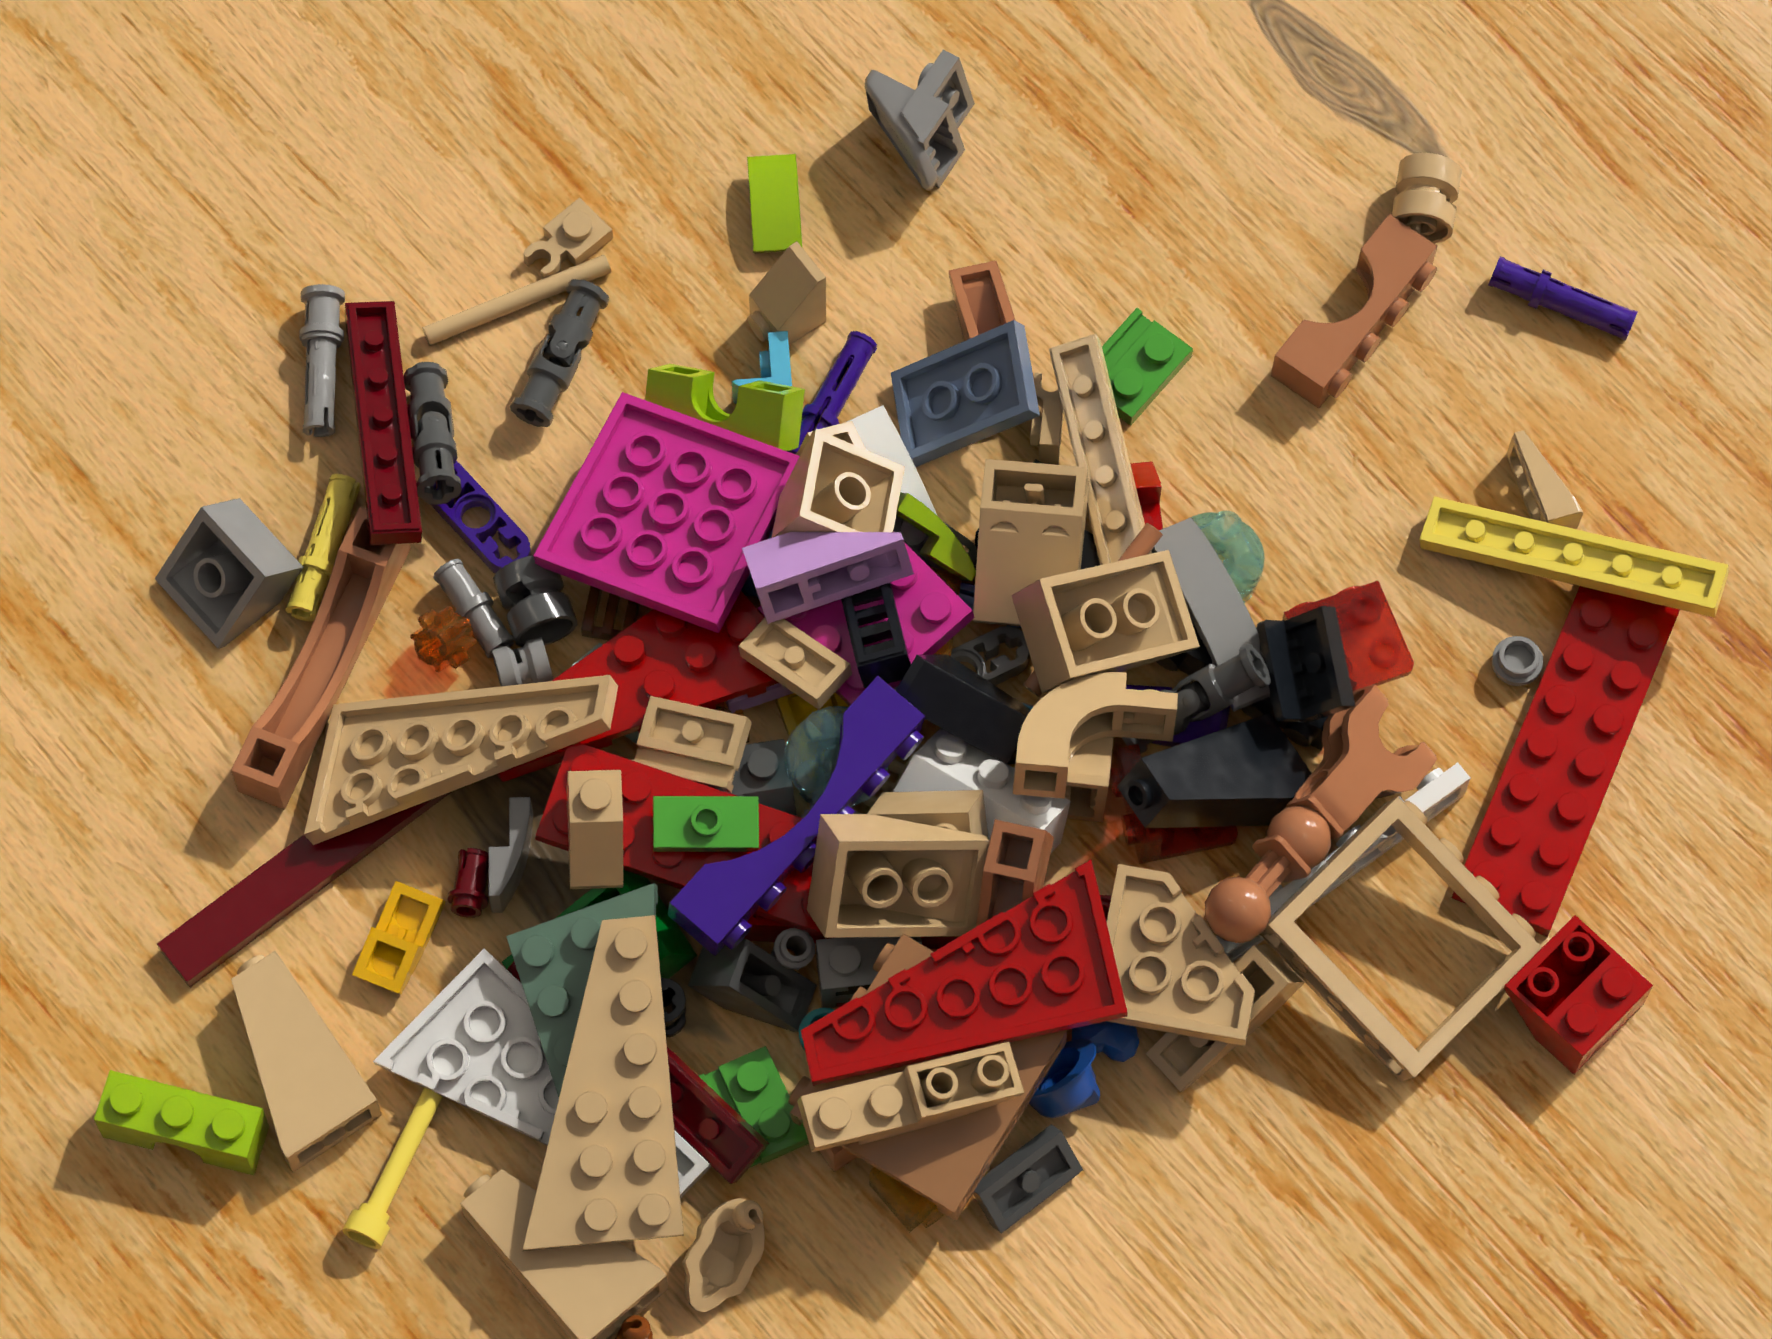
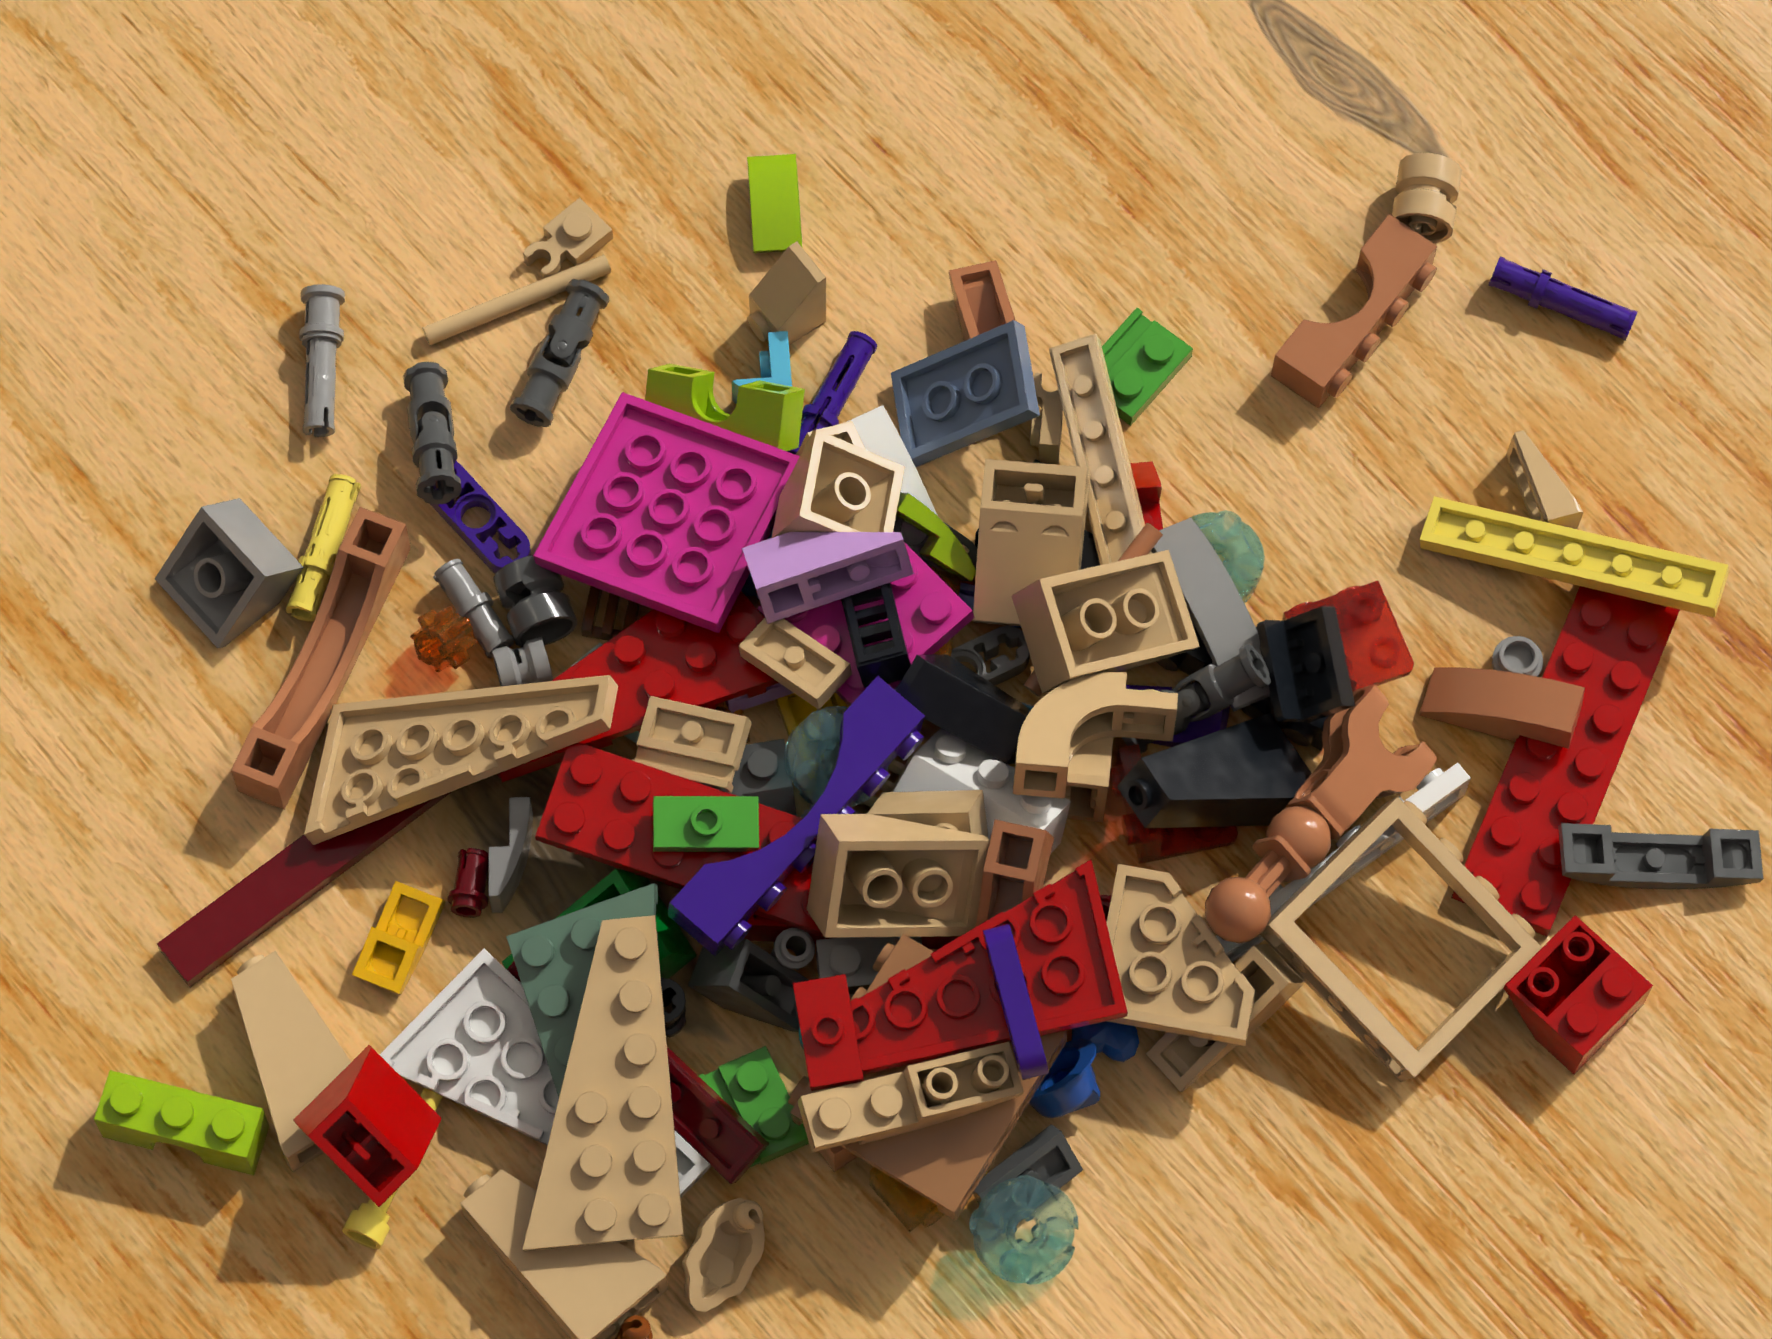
dark red tile [345,301,422,545] -> none
tan slope [566,770,623,889] -> none
light grey piece [865,50,975,191] -> none
none -> red slope [293,1045,442,1207]
none -> red plate [793,974,864,1091]
none -> clear light blue plate [969,1175,1078,1285]
none -> dark purple beam [983,924,1049,1080]
none -> nougat slope [1420,667,1585,749]
none -> dark grey slope [1558,823,1764,889]

